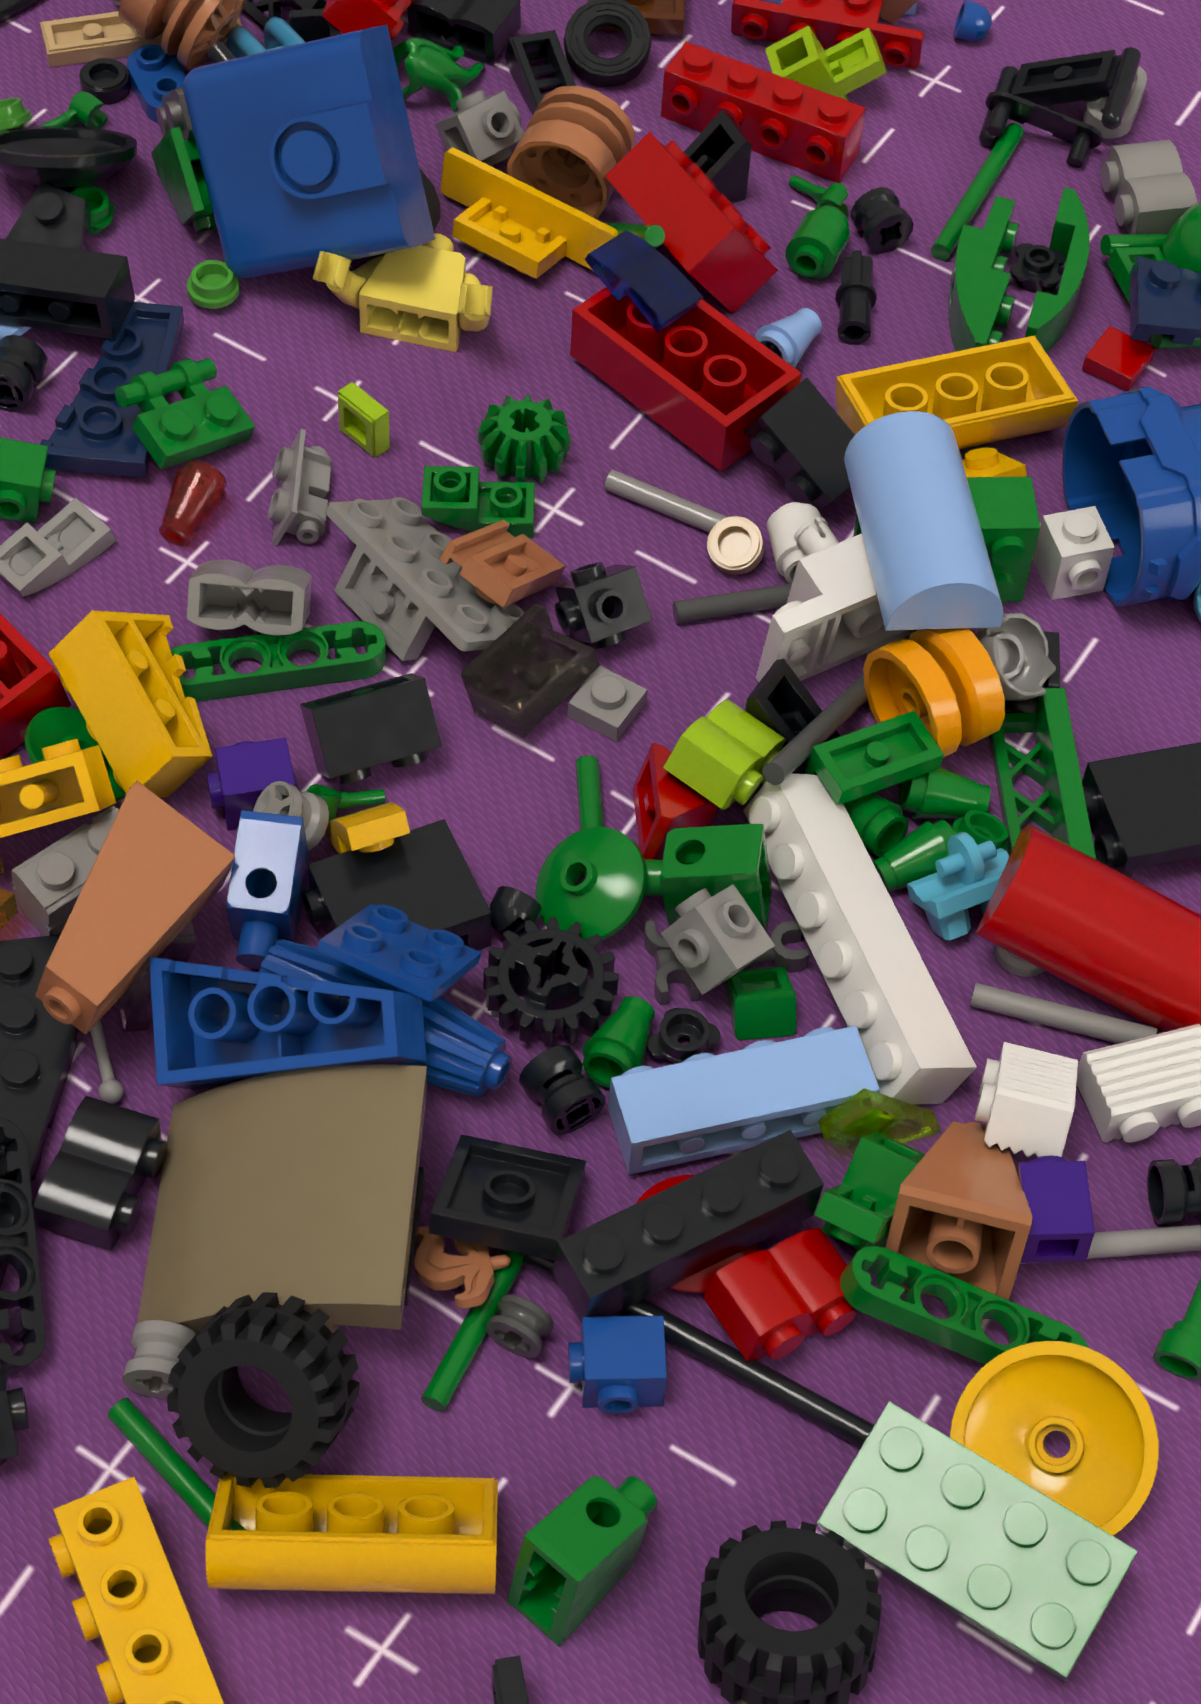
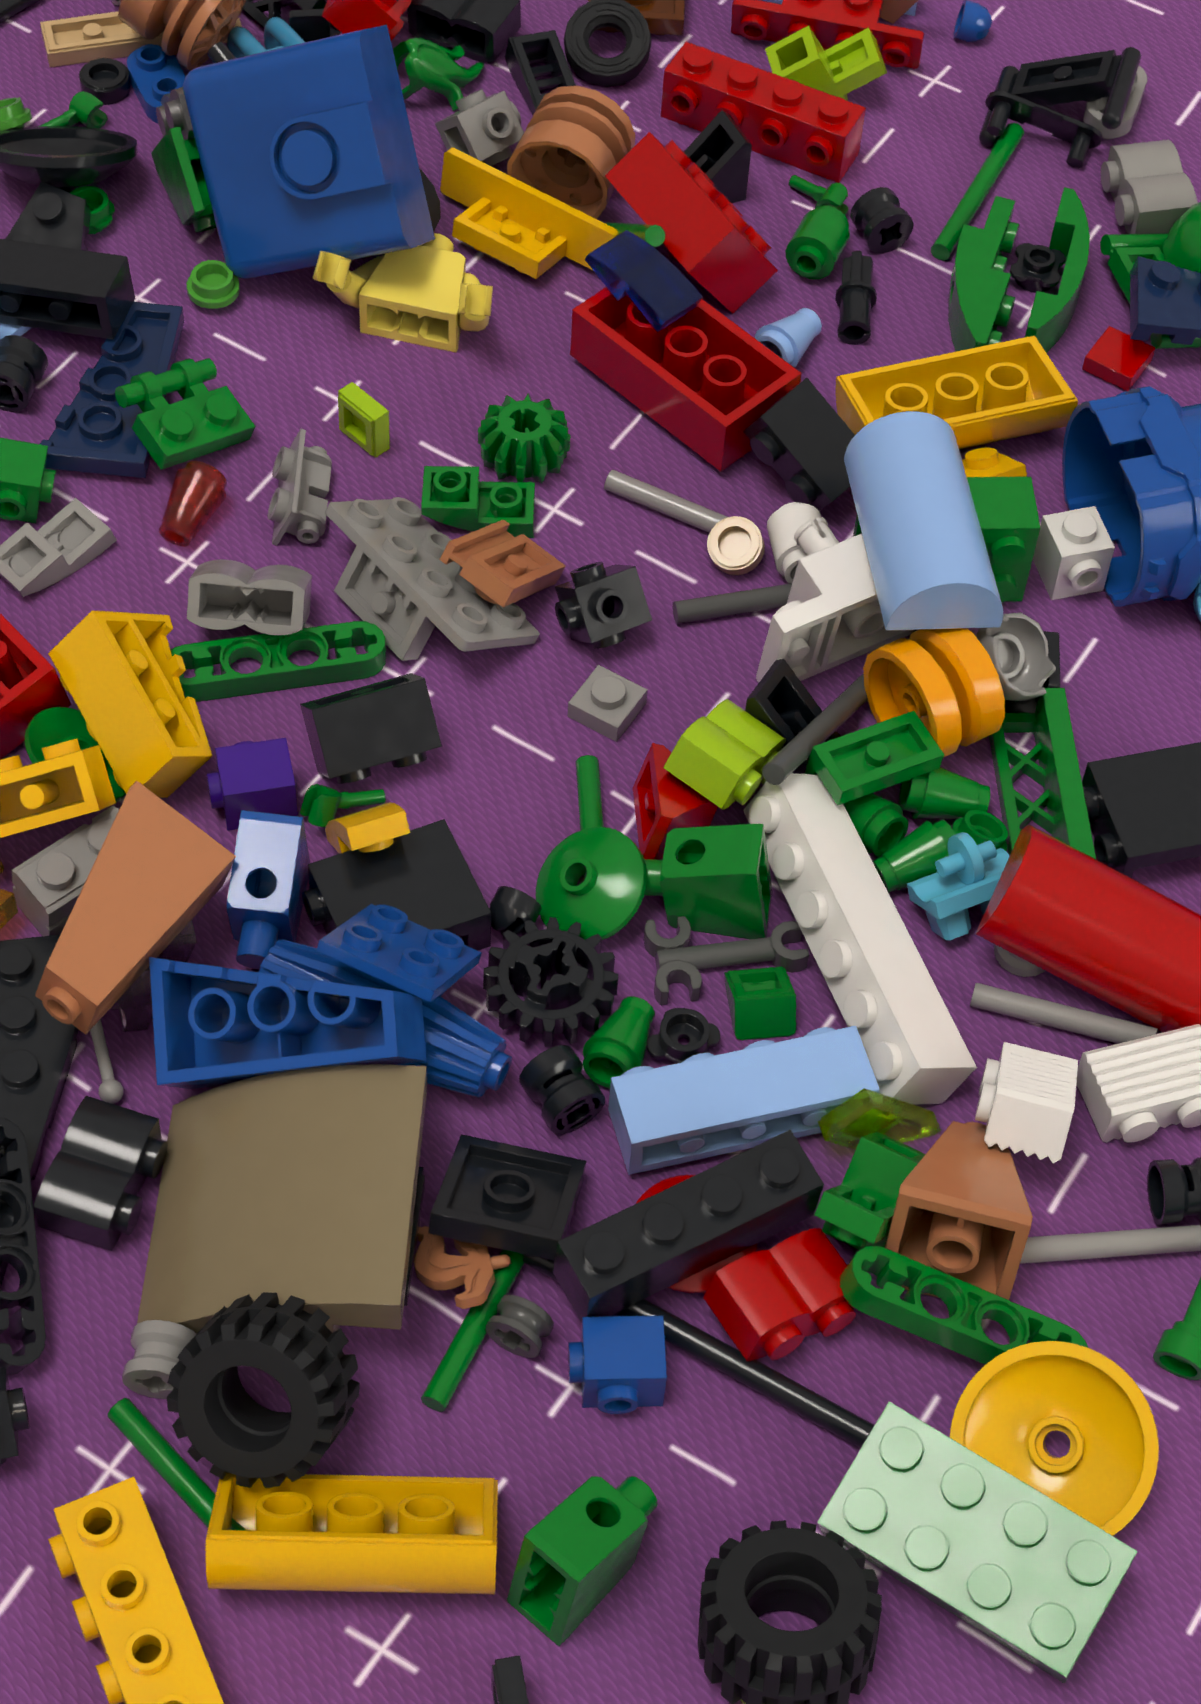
light grey wheel [253,781,329,851] -> none
clear smoke bracket [461,604,600,738] -> none
light grey brick [661,884,775,995] -> none
dark purple brick [1017,1156,1095,1263] -> none

